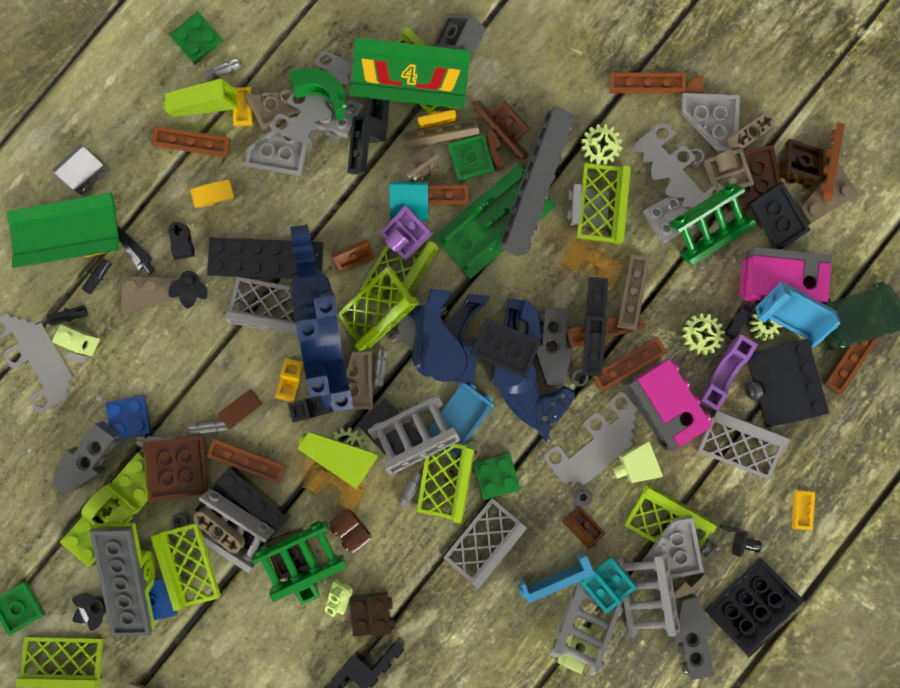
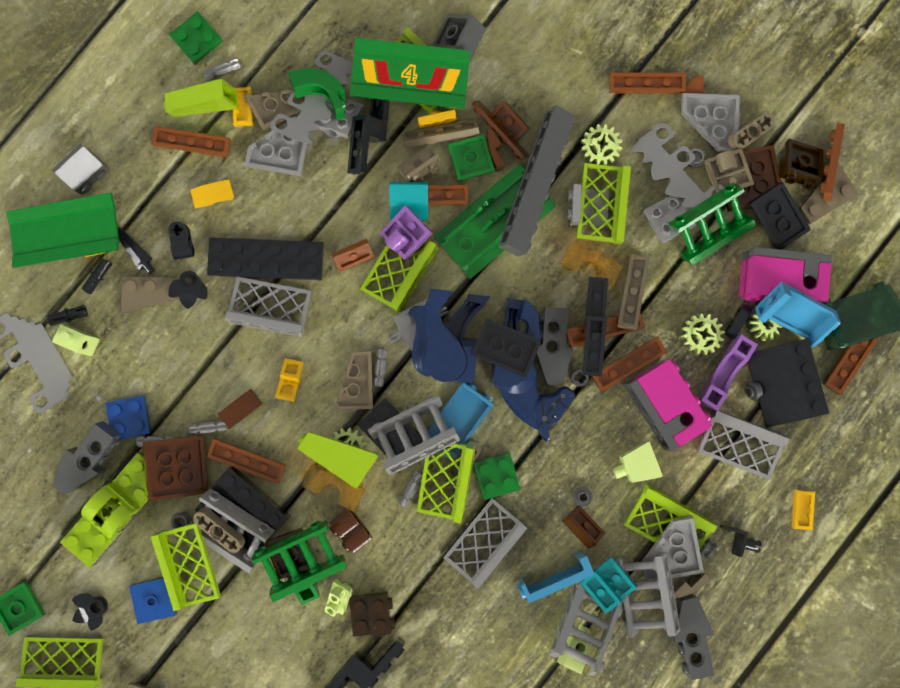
light grey tile [66,351,88,364] -> none
dark grey piece [90,523,156,636] -> none
black slope [288,396,333,422] -> none
dark blue animal [290,224,353,412] -> none
lime fence [338,266,419,351] -> none
light grey piece [544,392,638,485] -> none
black slope [705,558,805,658] -> none

